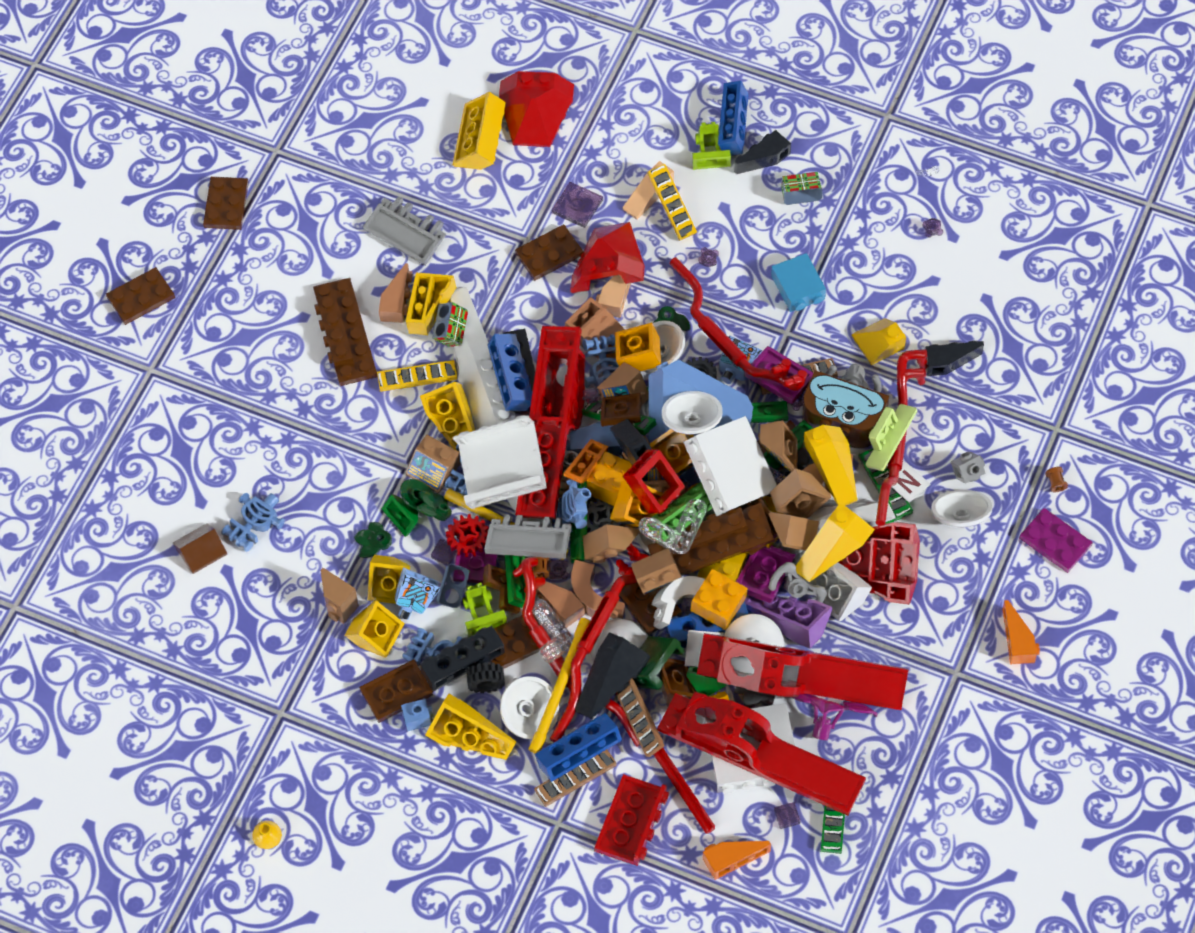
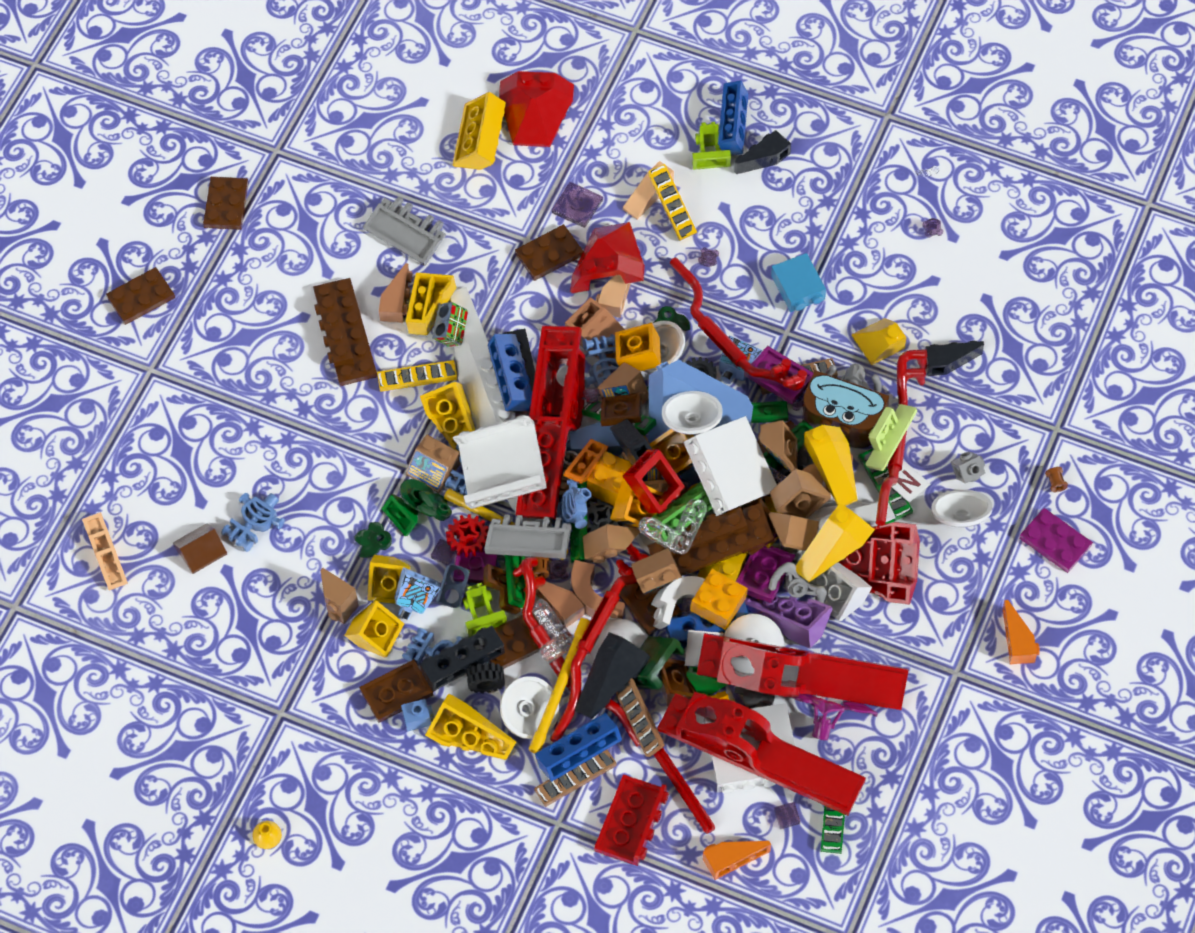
piece [782,172,823,205] -> none
none -> light nougat slope [82,512,128,591]

